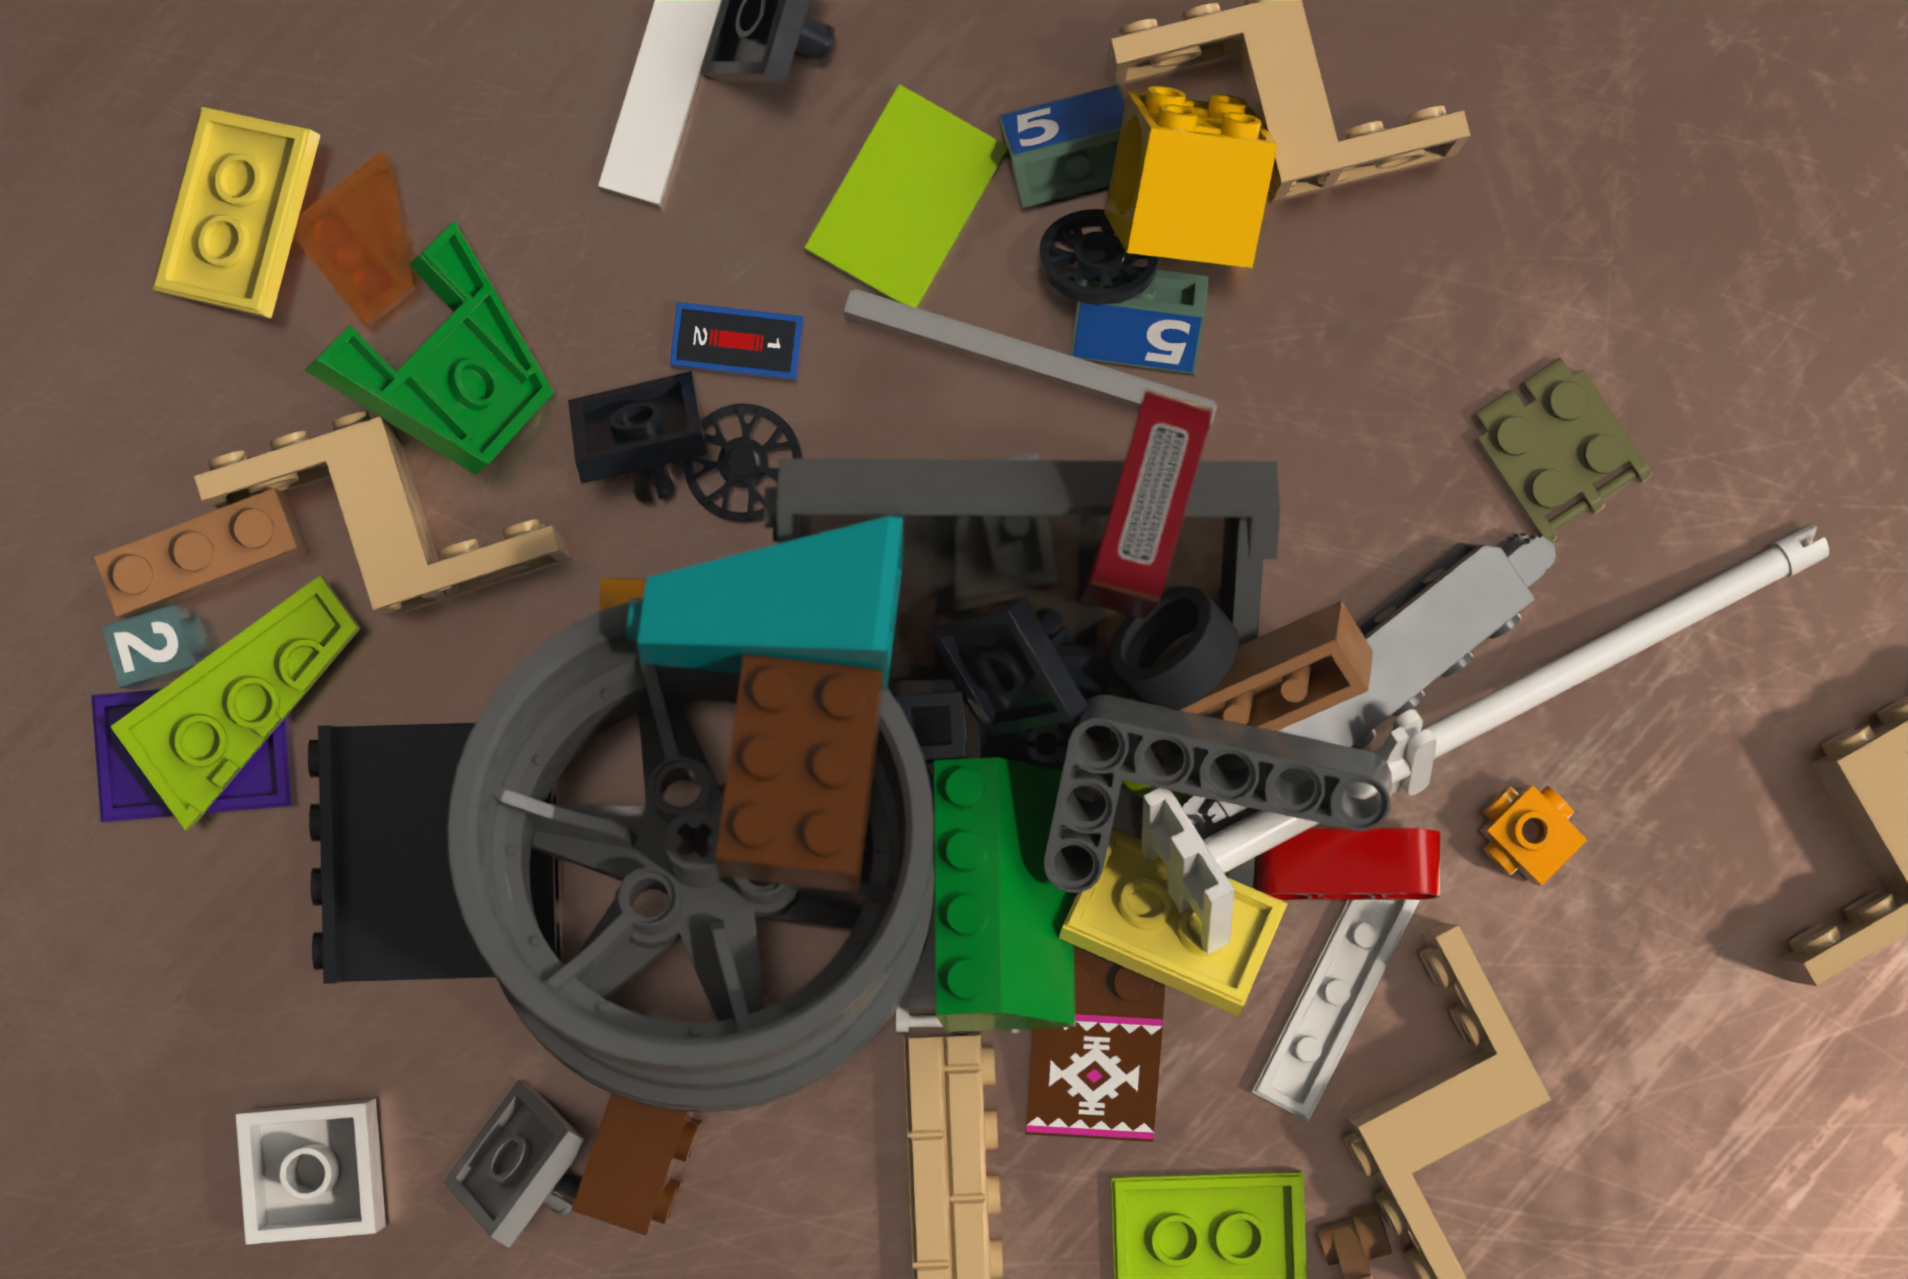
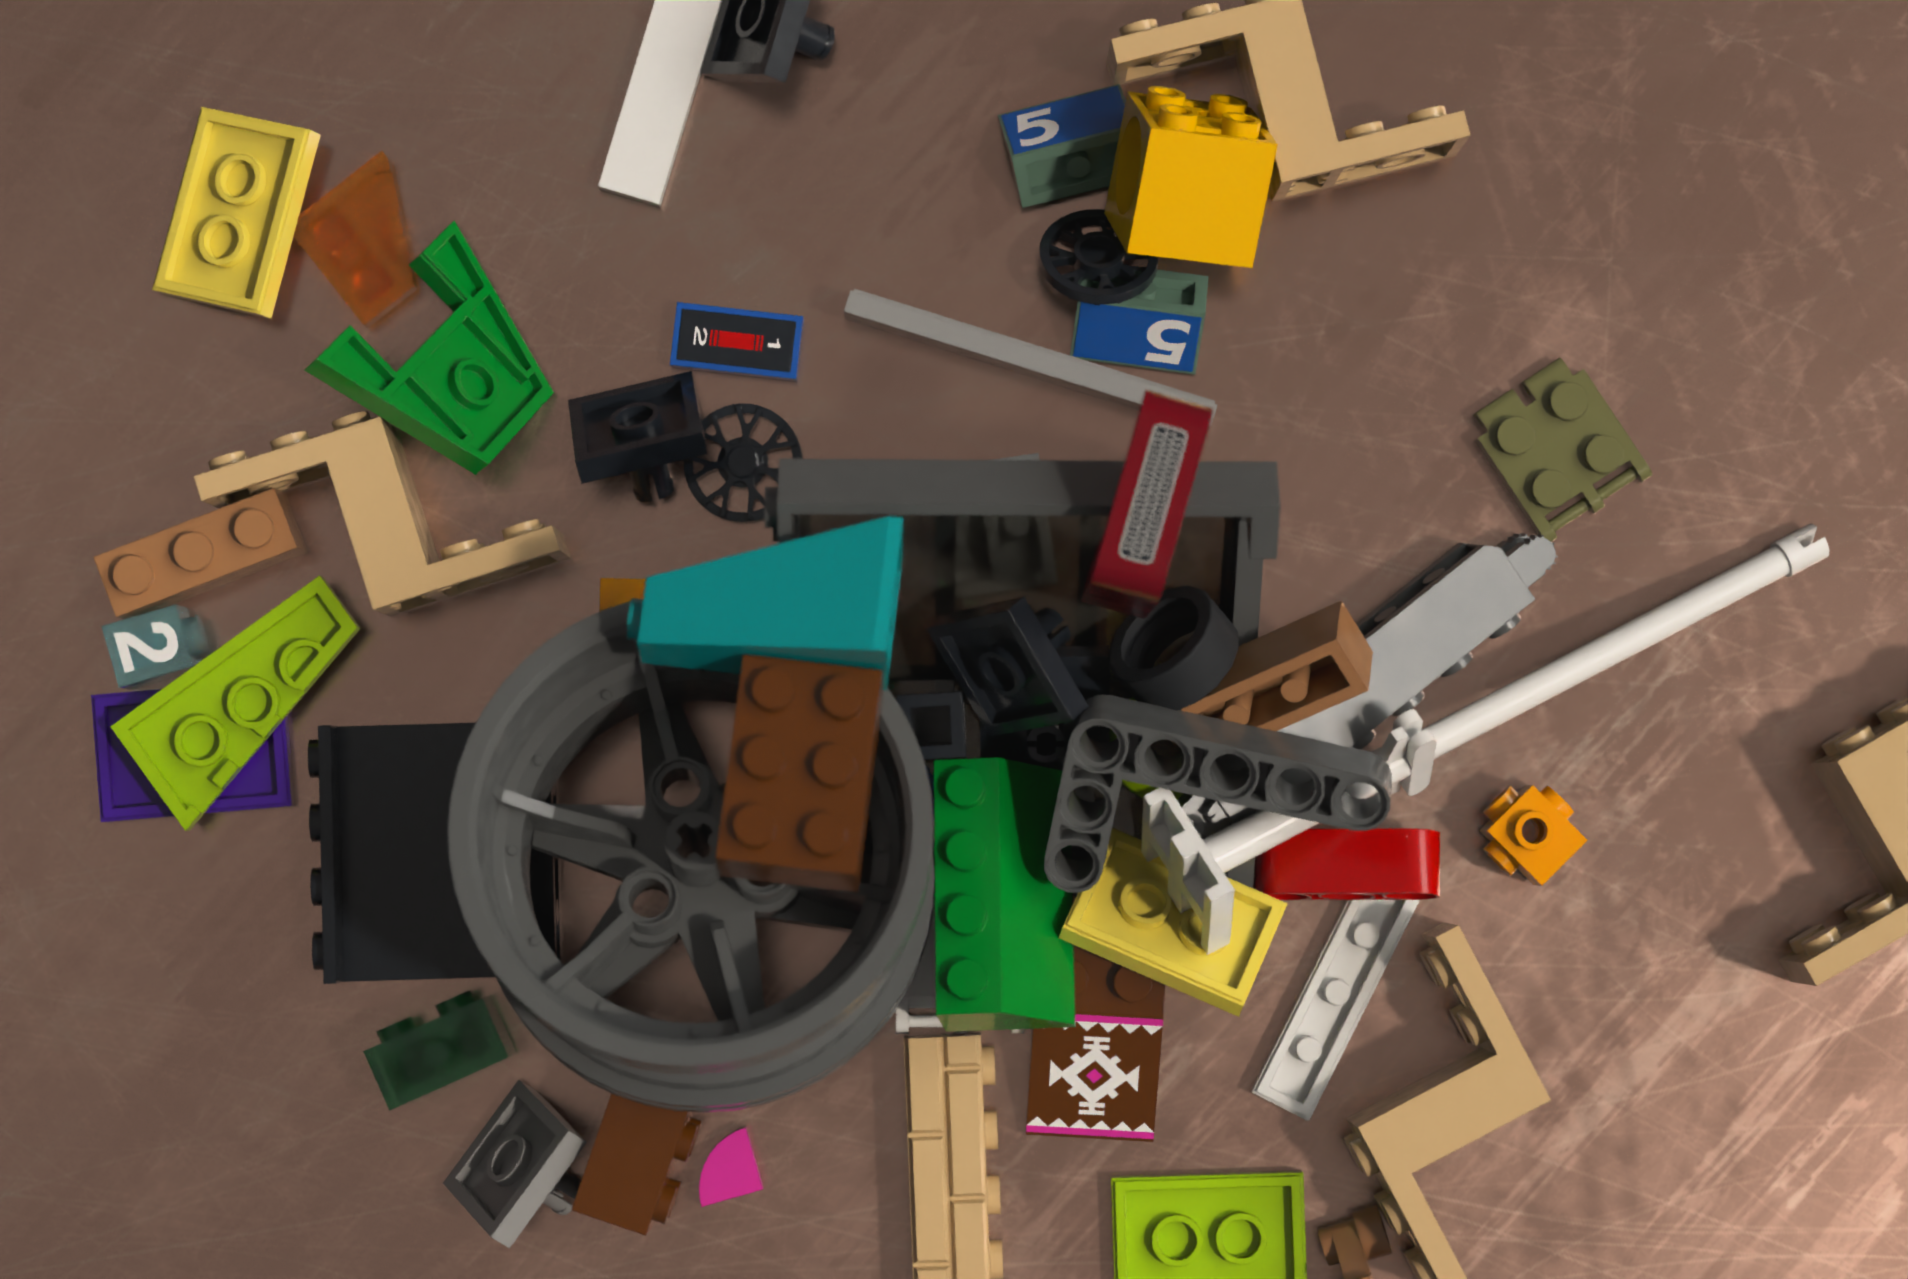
white brick [236,1098,386,1245] -> none
lime tile [804,84,1008,308] -> none
none -> clear green brick [363,990,517,1111]
none -> dark pink tile [699,1126,764,1207]

